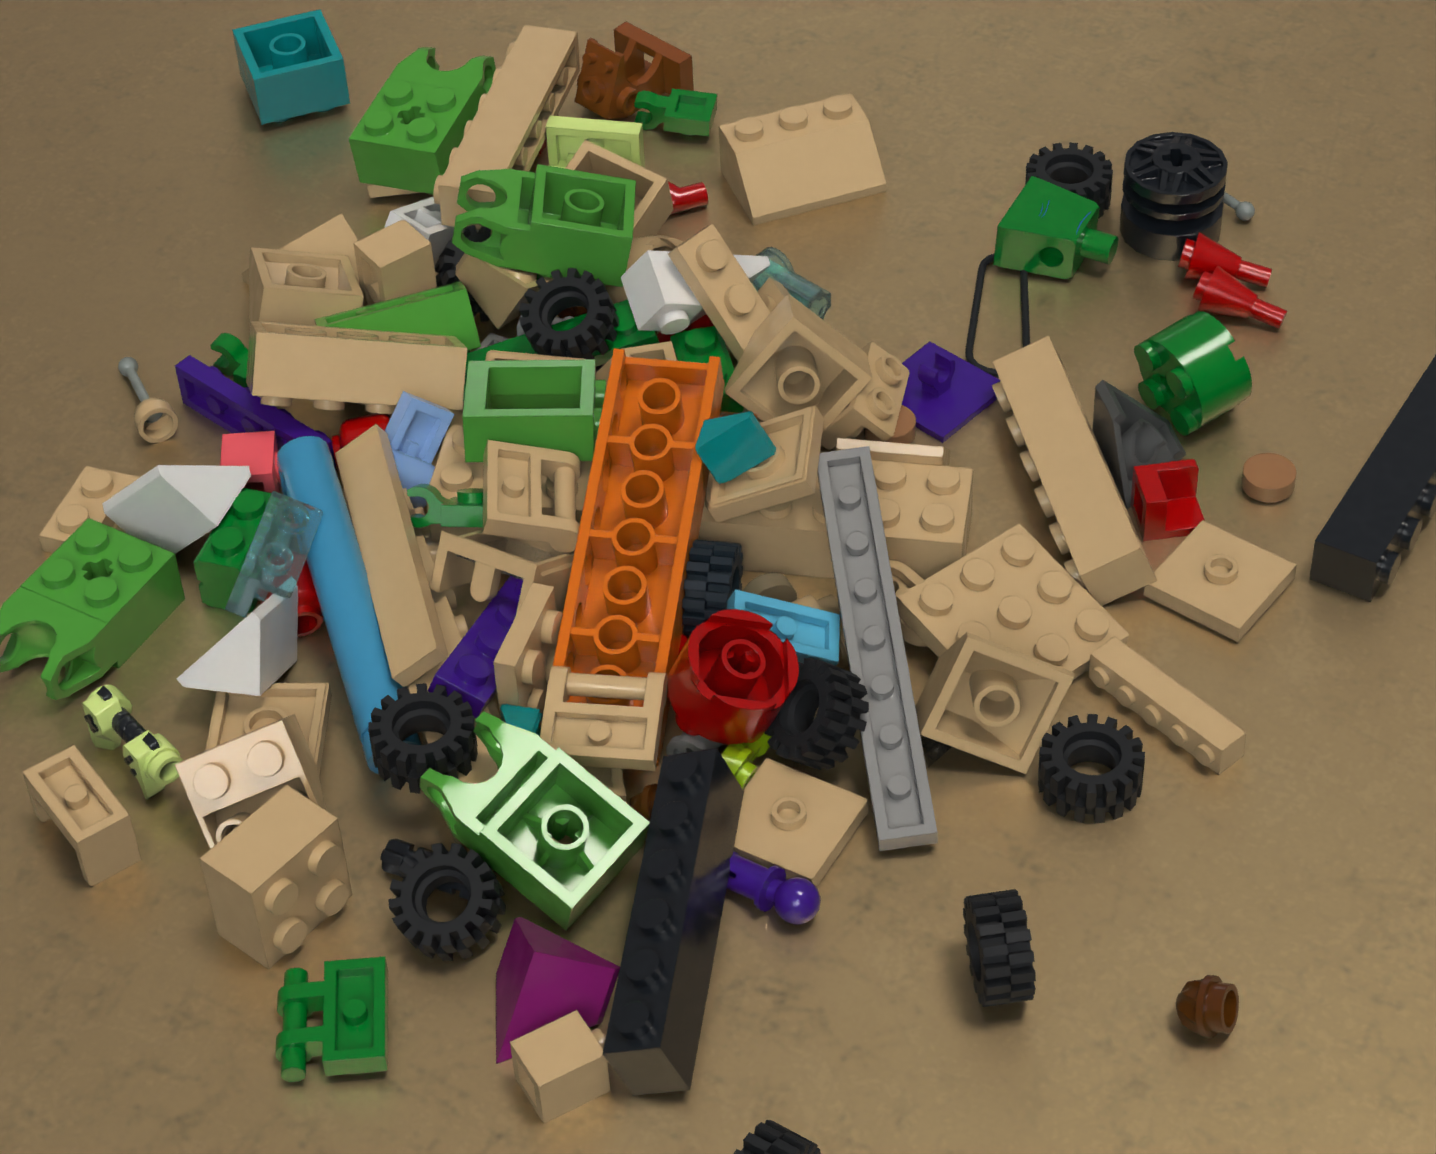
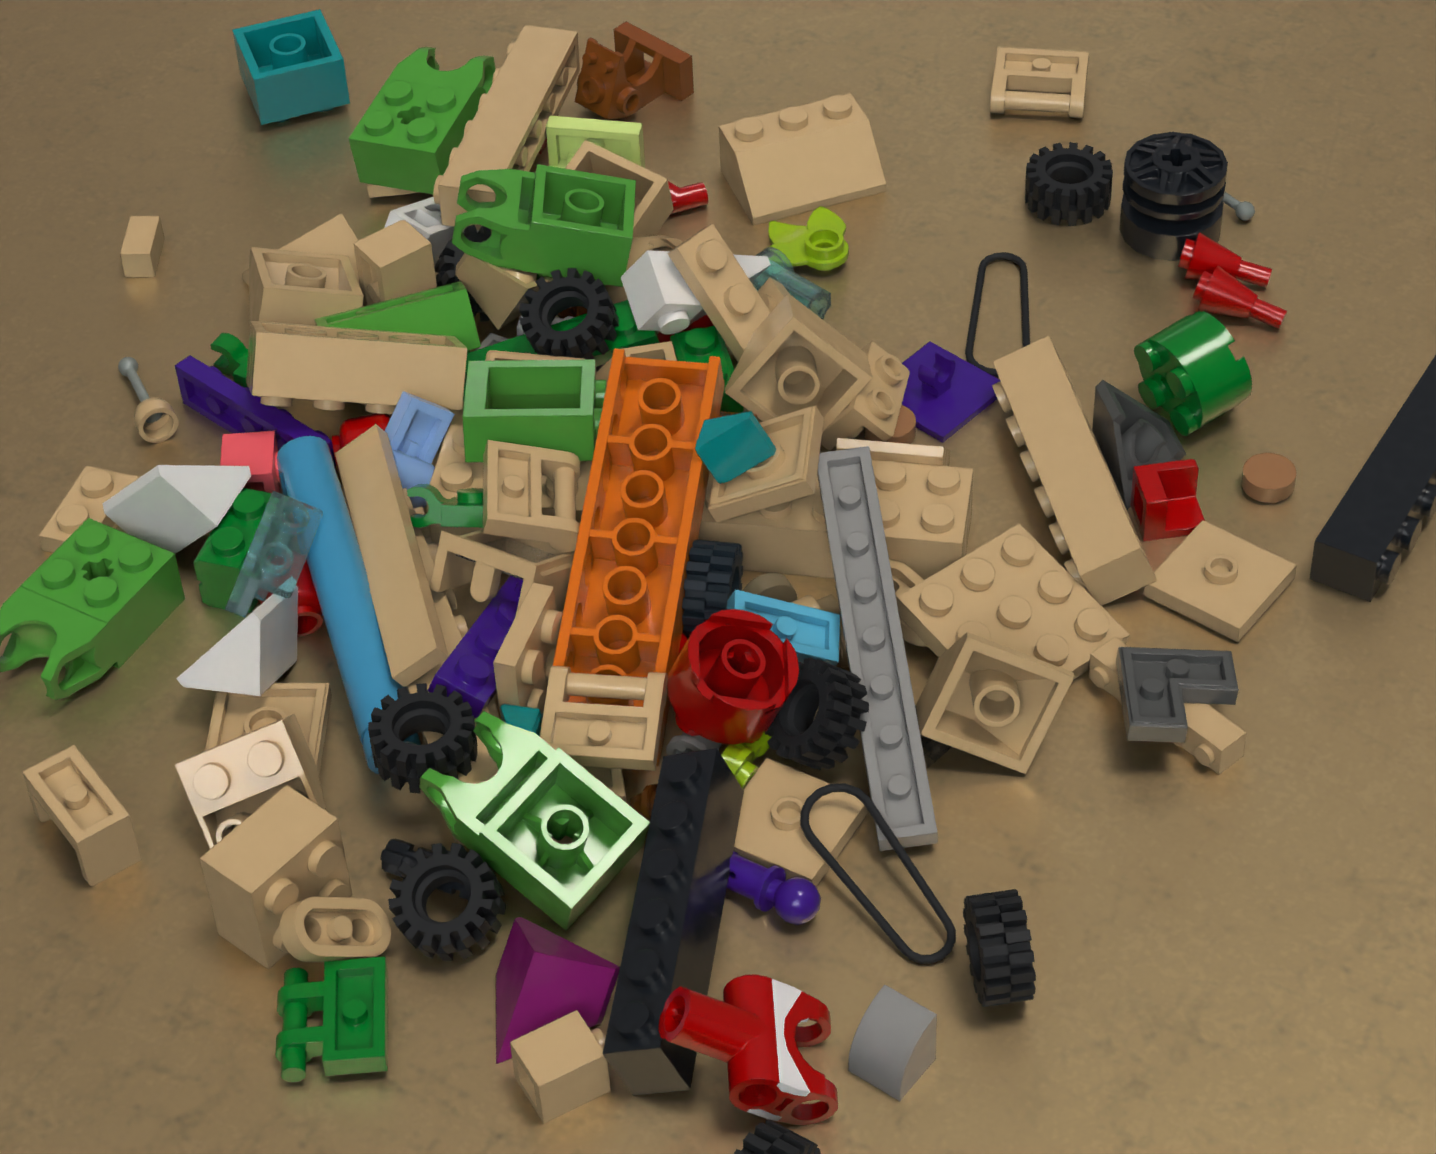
yellowish green piece [82,685,183,800] -> none
green plate [634,88,717,137] -> none
green torso [993,176,1119,279] -> none
black tyre [1038,714,1145,824] -> none
reddish brown plate [1176,975,1239,1038] -> none
none -> tan piece [120,216,165,277]
none -> tan plate [280,896,391,962]
none -> red connector [659,974,838,1126]
none -> lime plate [762,206,849,271]
none -> black piece [800,783,956,964]
none -> light grey brick [848,985,937,1101]
none -> tan plate [990,47,1089,118]
none -> dark grey tile [1116,647,1239,743]

